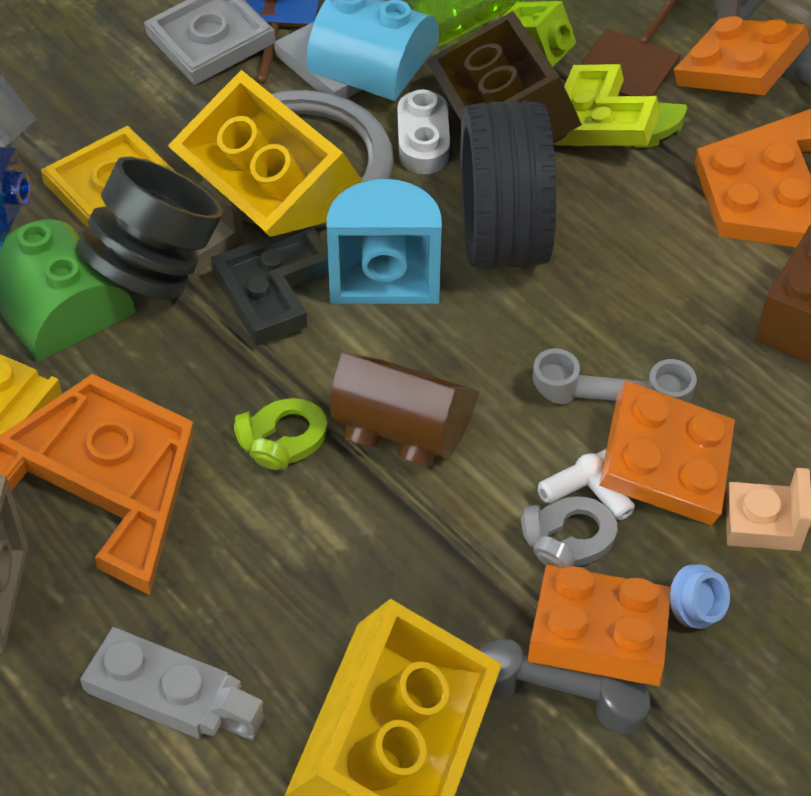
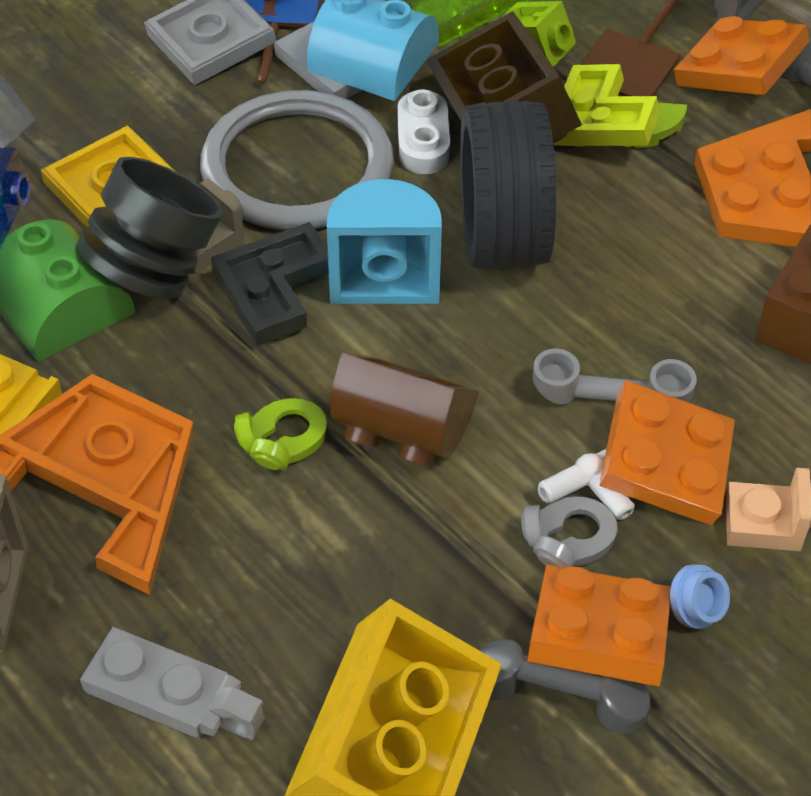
yellow slope [168,70,363,237] -> none

